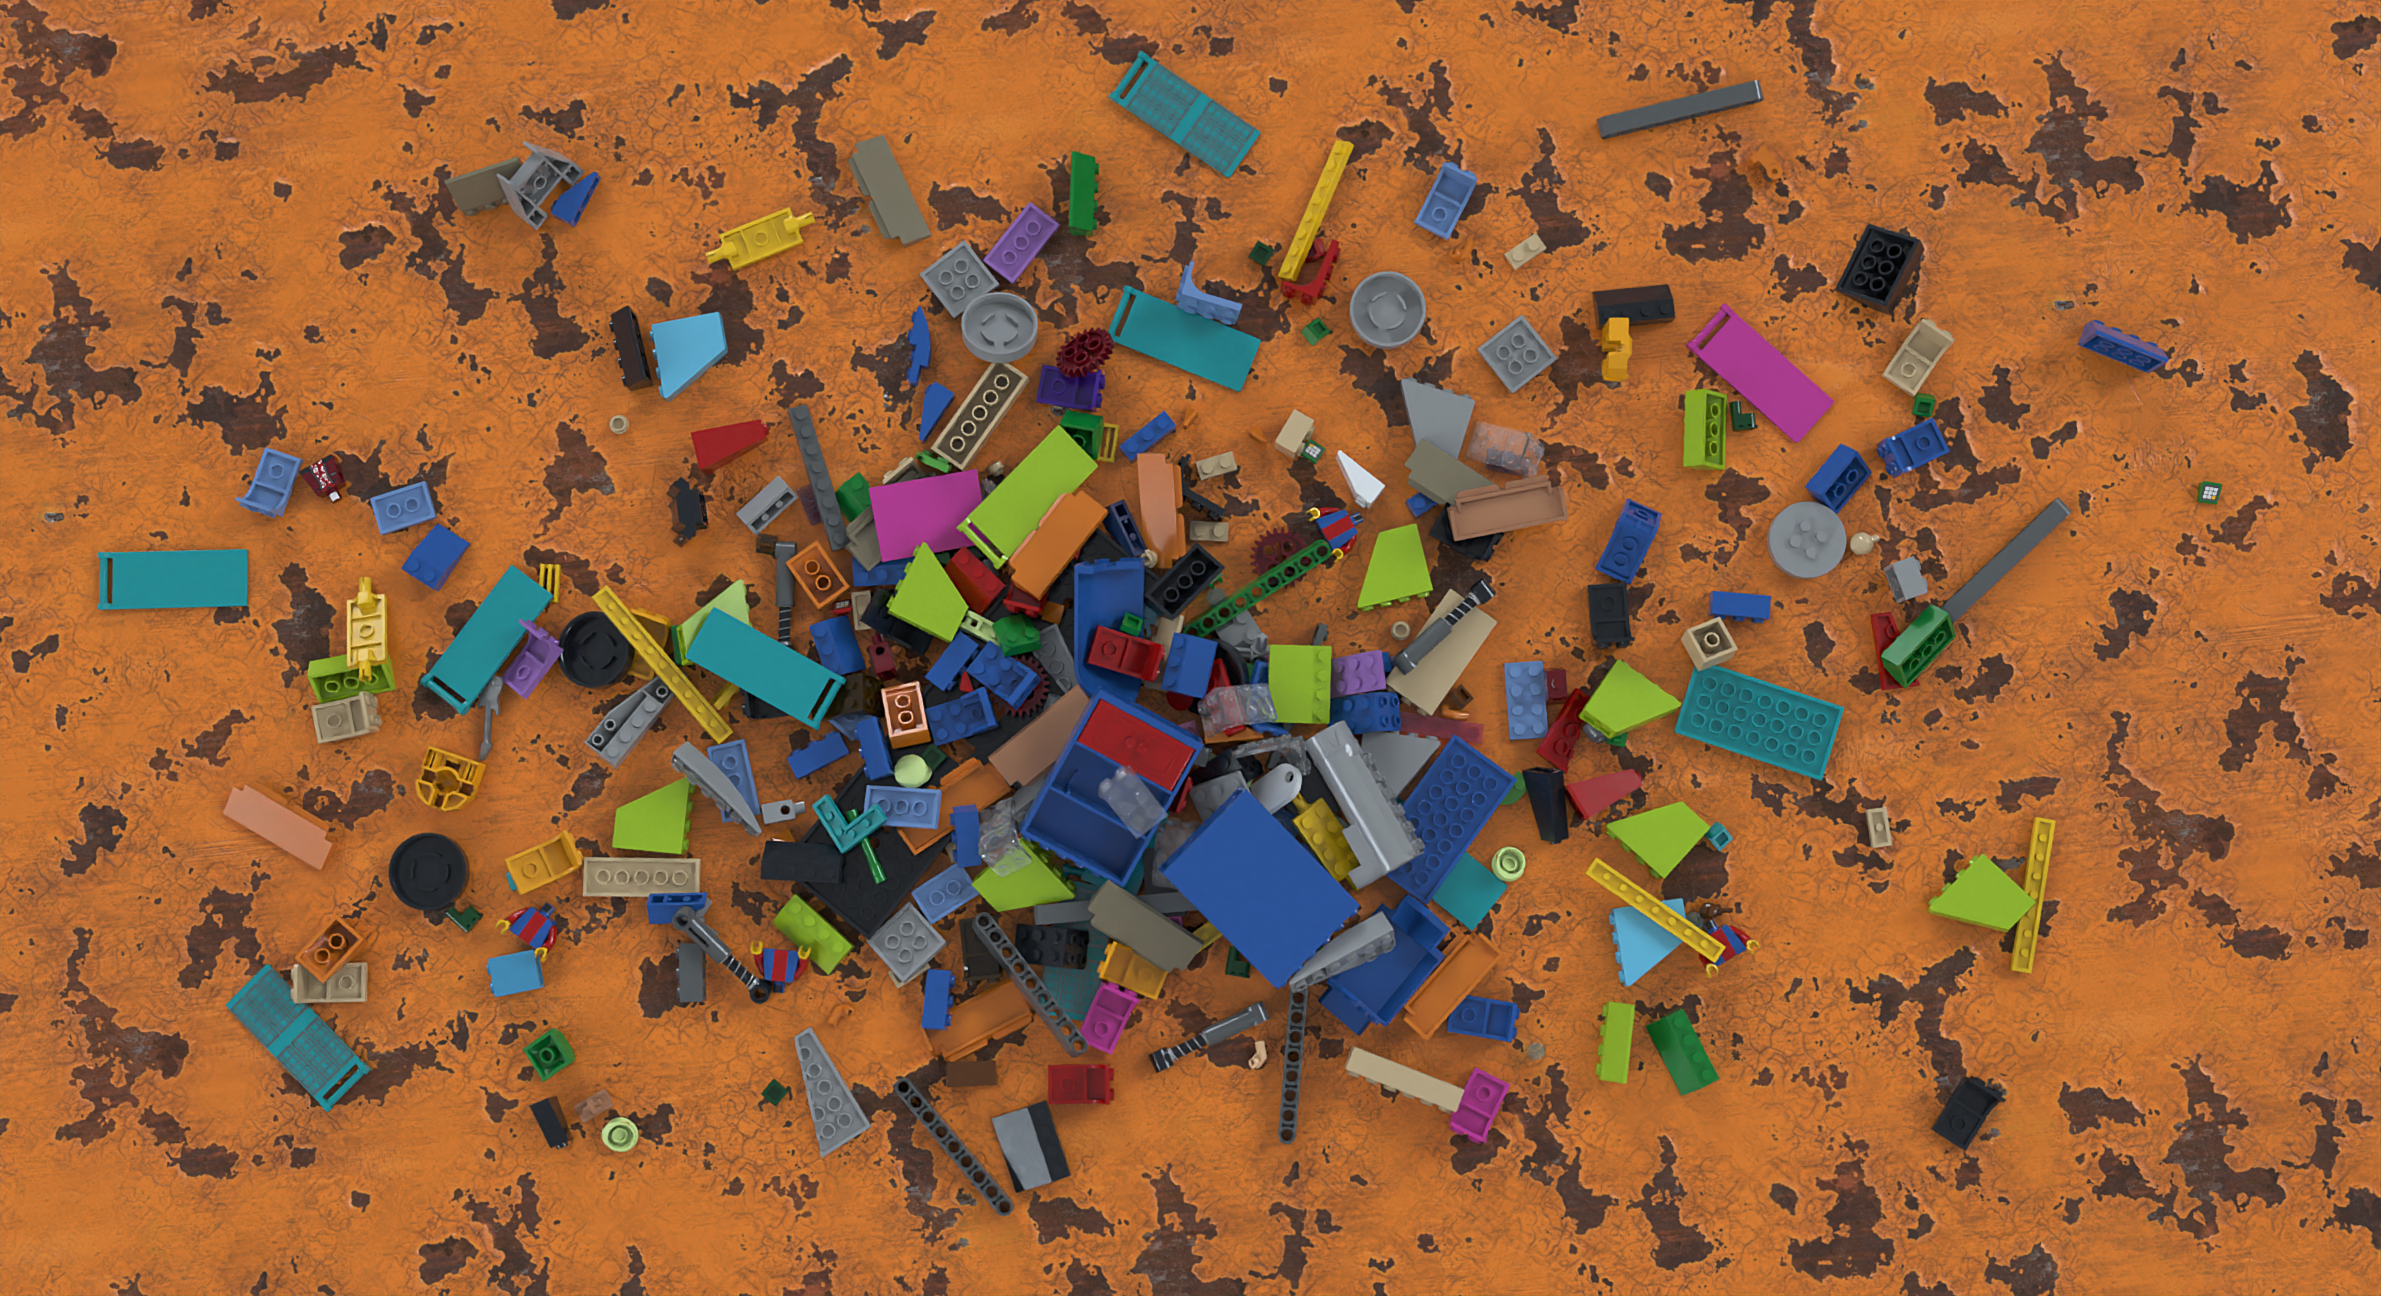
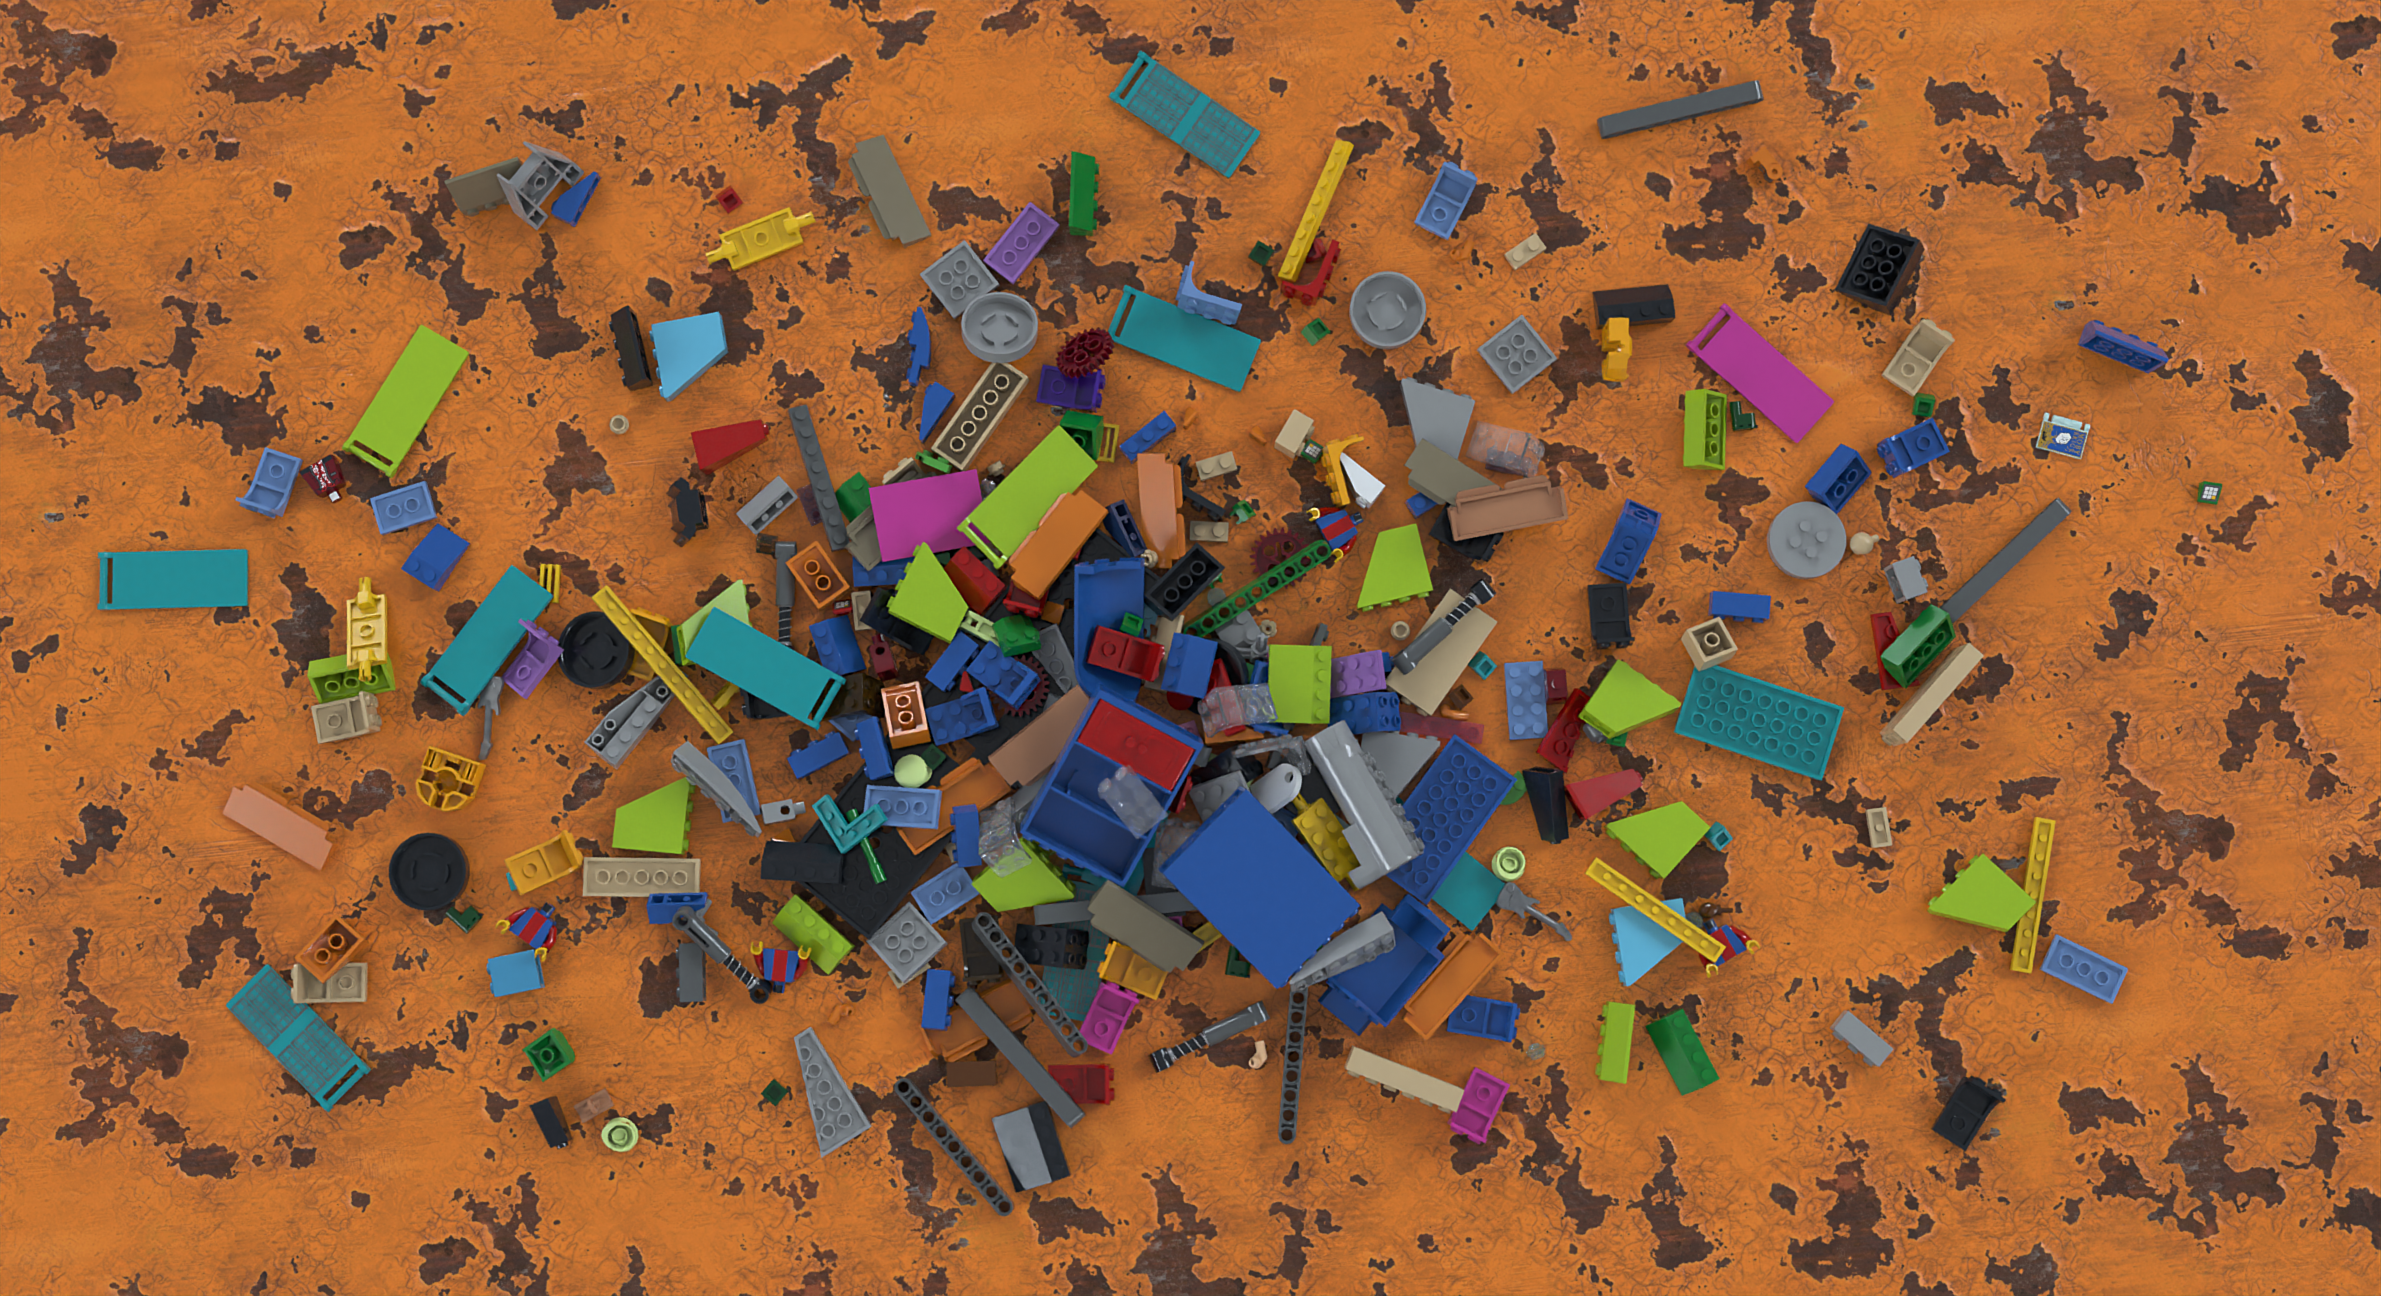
none -> lime flag [342,325,469,478]
none -> red slope [715,186,743,214]
none -> dark grey beam [955,986,1086,1129]
none -> green tile [1230,499,1256,524]
none -> tan plate [1259,620,1277,638]
none -> light orange bracket [1321,434,1364,508]
none -> teal slope [1468,651,1497,680]
none -> flat silver piece [1496,882,1572,941]
none -> light grey brick [1830,1010,1893,1067]
none -> tan brick [1879,643,1984,746]
none -> piece [2036,412,2090,459]
none -> medium blue plate [2039,935,2128,1004]

